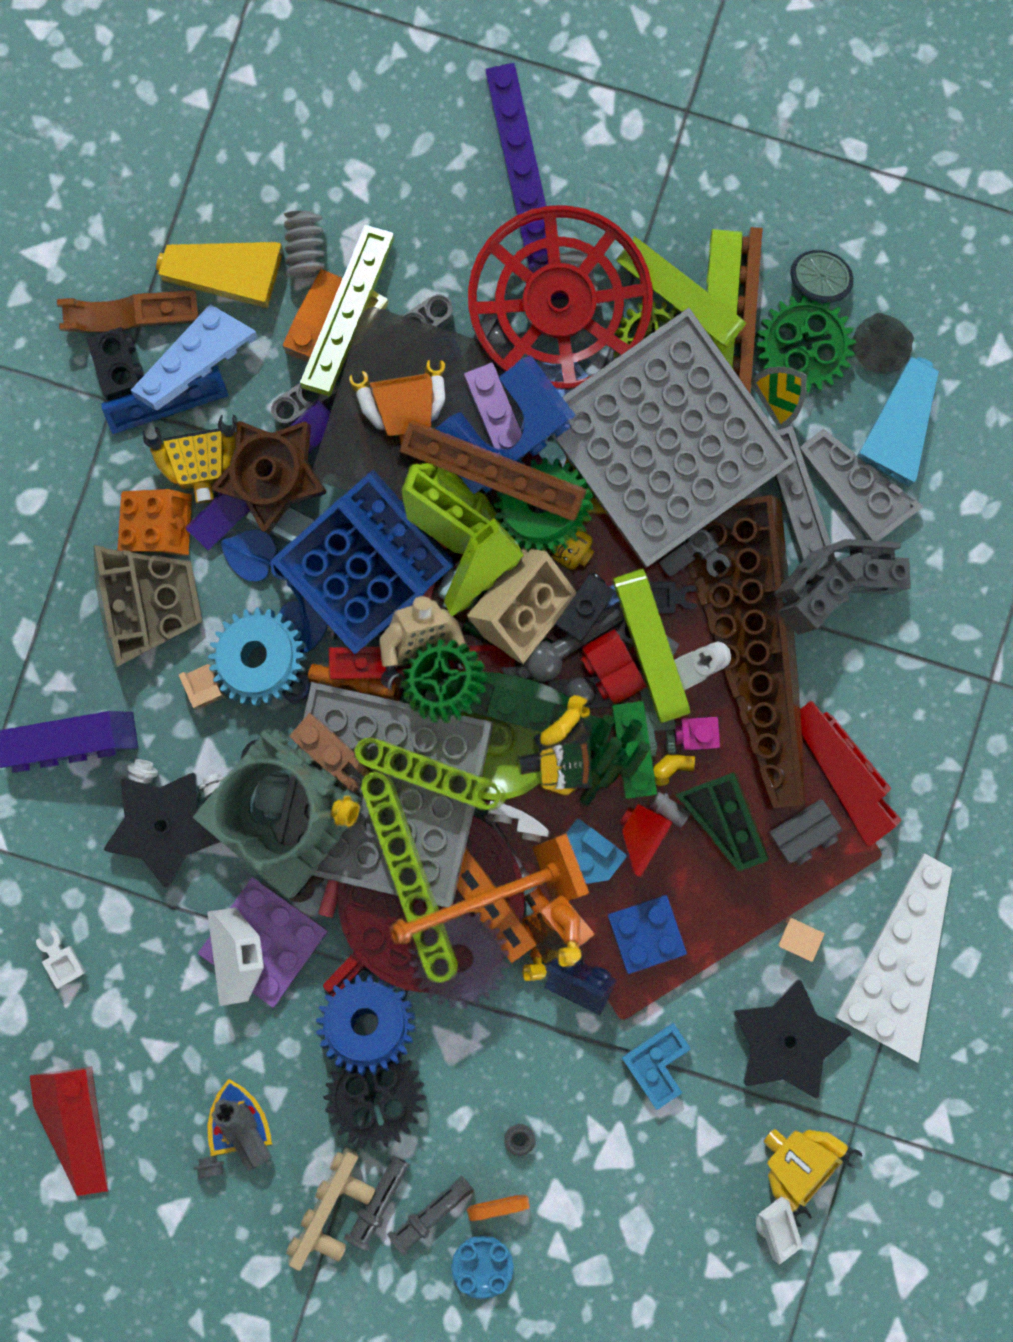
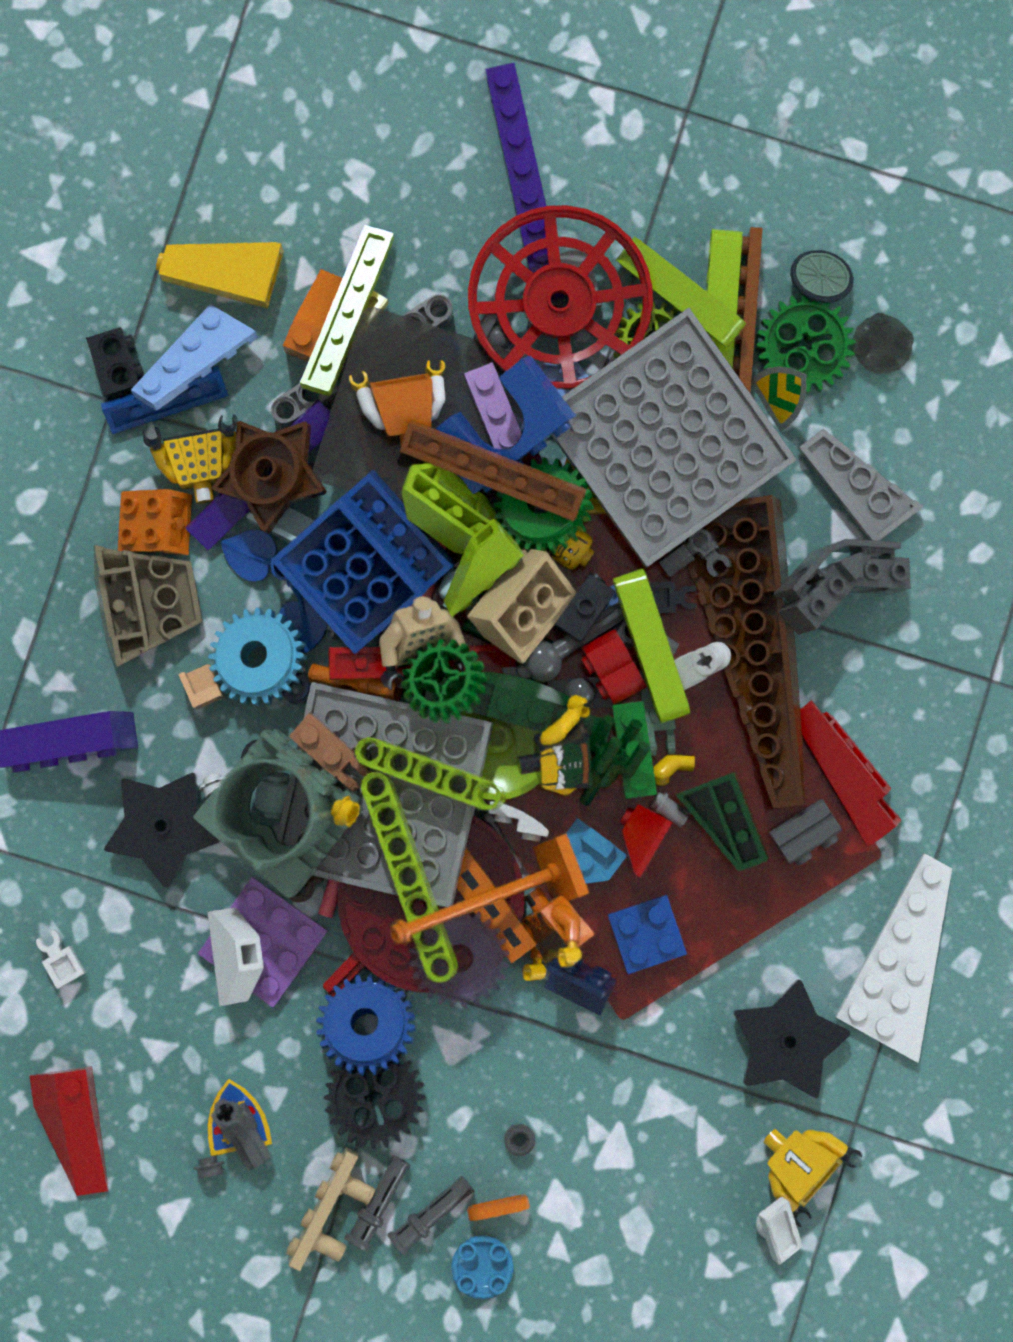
dark orange piece [57,290,198,333] -> none
white plate [127,759,158,784] -> none
light grey piece [284,211,324,278] -> none
dark azure plate [622,1022,691,1110] -> none
dark pink bracket [675,717,720,751] -> none
light grey plate [775,426,849,604] -> none
light nougat panel [778,917,825,962] -> none
medium azure slope [857,357,939,487] -> none

